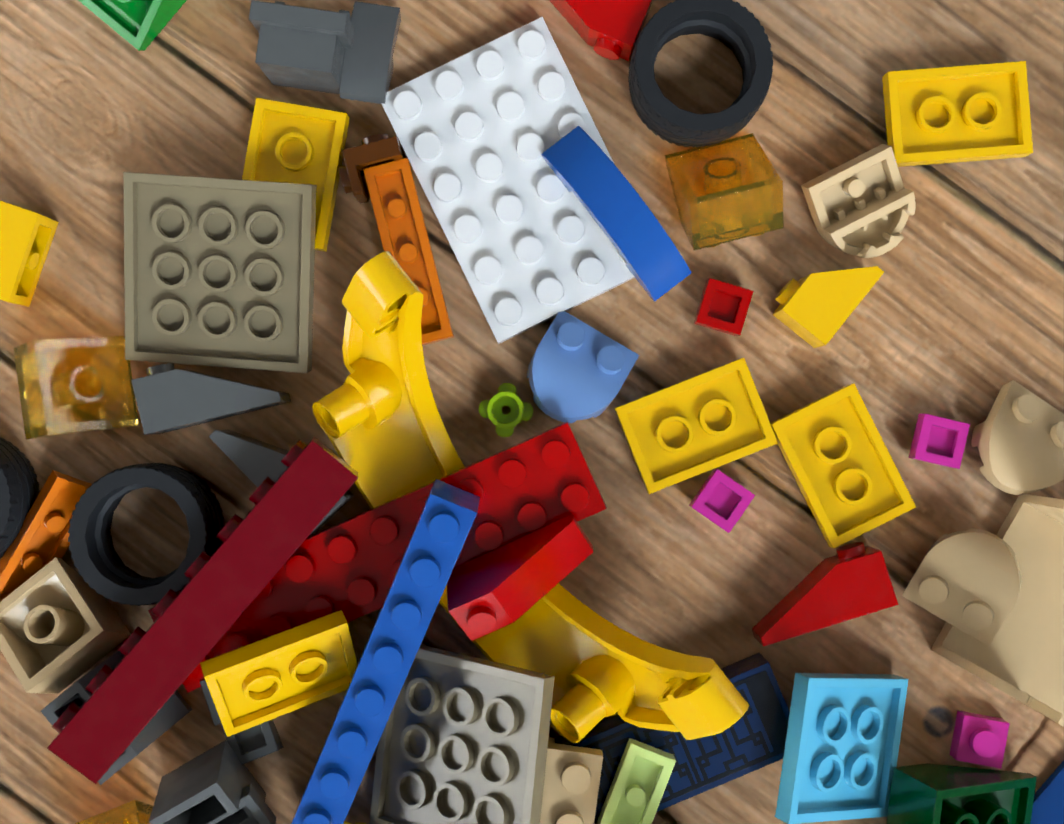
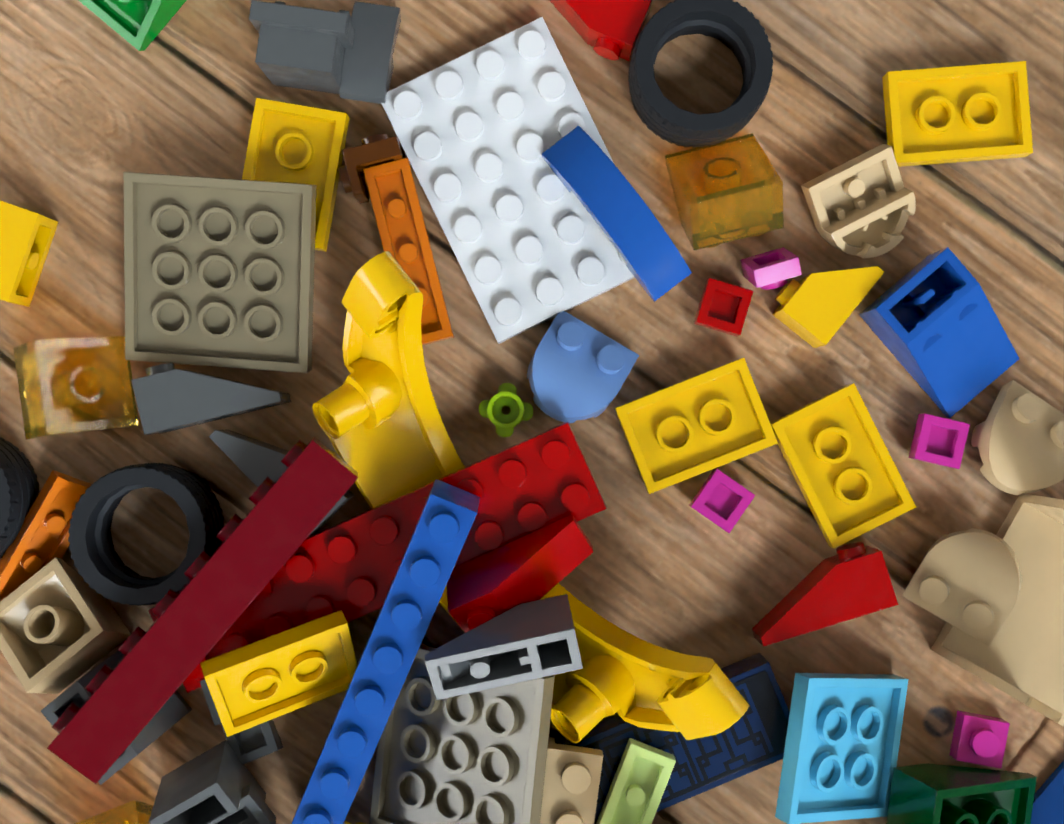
none -> dark grey slope [425,594,583,701]
none -> dark pink plate [740,247,802,290]
none -> blue slope [859,247,1019,418]

